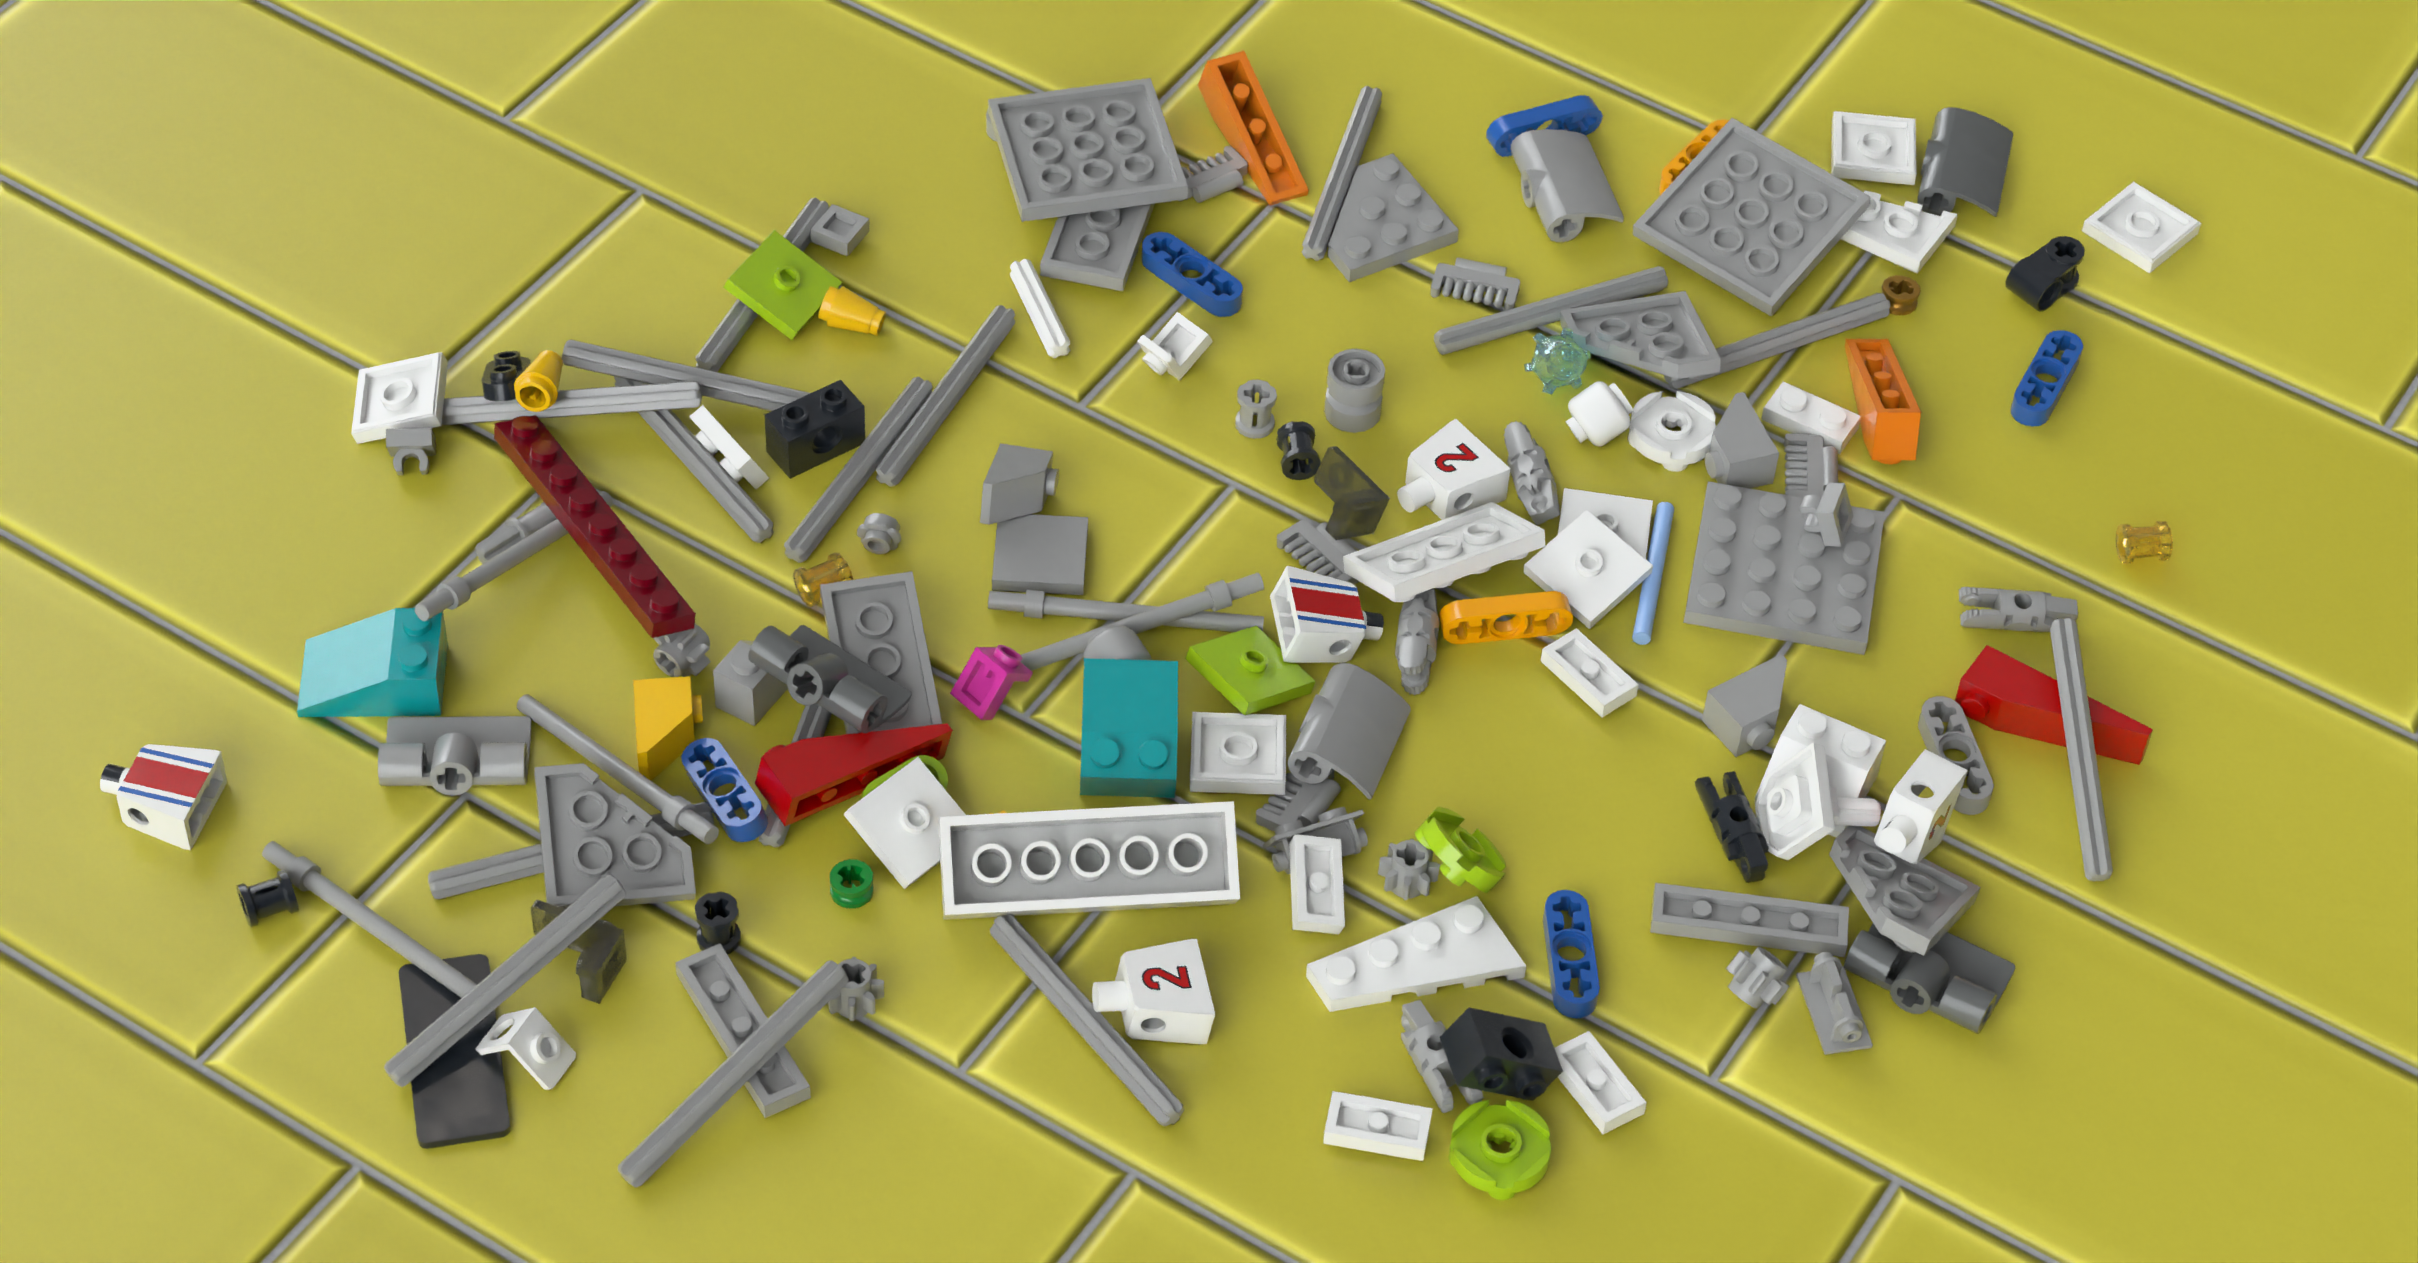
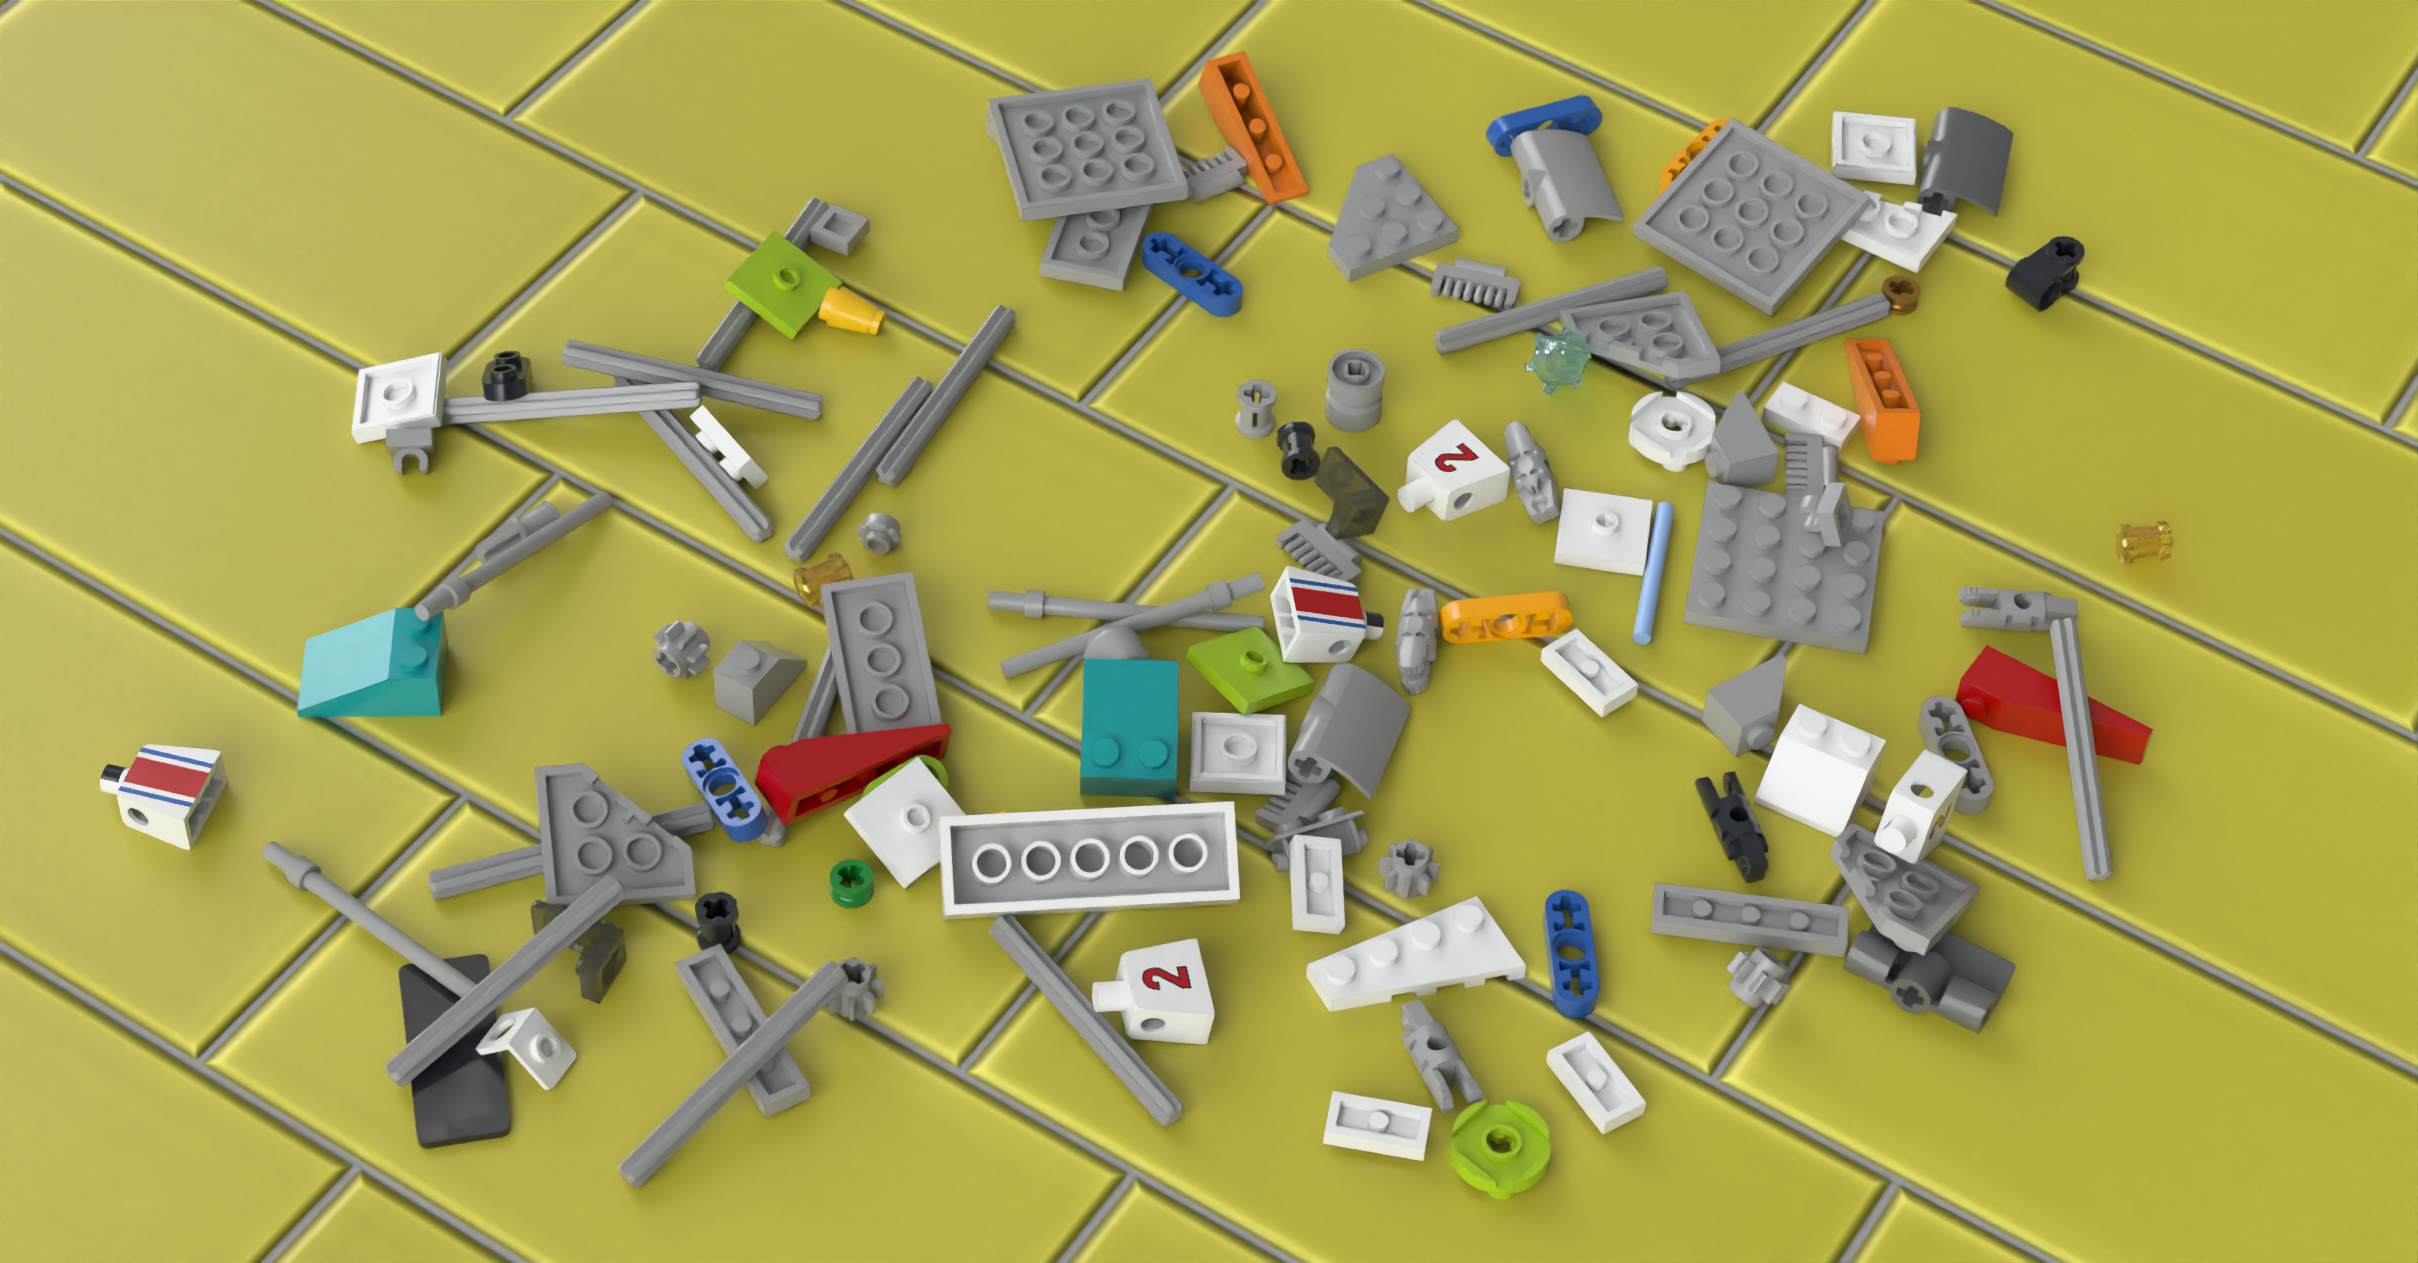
black bush [236,870,299,927] -> none
light grey panel [378,716,531,796] -> none
dark red plate [494,415,696,638] -> none
yellow cone [514,350,563,412] -> none
light grey bar [517,694,719,844] -> none
yellow slope [633,676,703,781] -> none
dark grey panel [748,625,912,733] -> none
black brick [764,379,865,479] -> none
dark pink bracket [950,645,1033,720] -> none
light grey slope [980,443,1059,525] -> none
light grey tile [992,514,1088,595] -> none
white axle [1010,259,1070,358] -> none
white bracket [1137,312,1213,381] -> none
light grey axle [1302,86,1382,261] -> none
white plate [1343,502,1546,602] -> none
lime plate [1415,807,1506,893] -> none
black brick [1439,1007,1563,1101] -> none
white plate [1523,509,1653,629] -> none
white head [1566,381,1634,447] -> none
white piece [1755,742,1881,860] -> none
light grey hinge [1796,952,1873,1055] -> none
blue beam [2011,330,2083,427] -> none
white tile [2082,182,2201,274] -> none

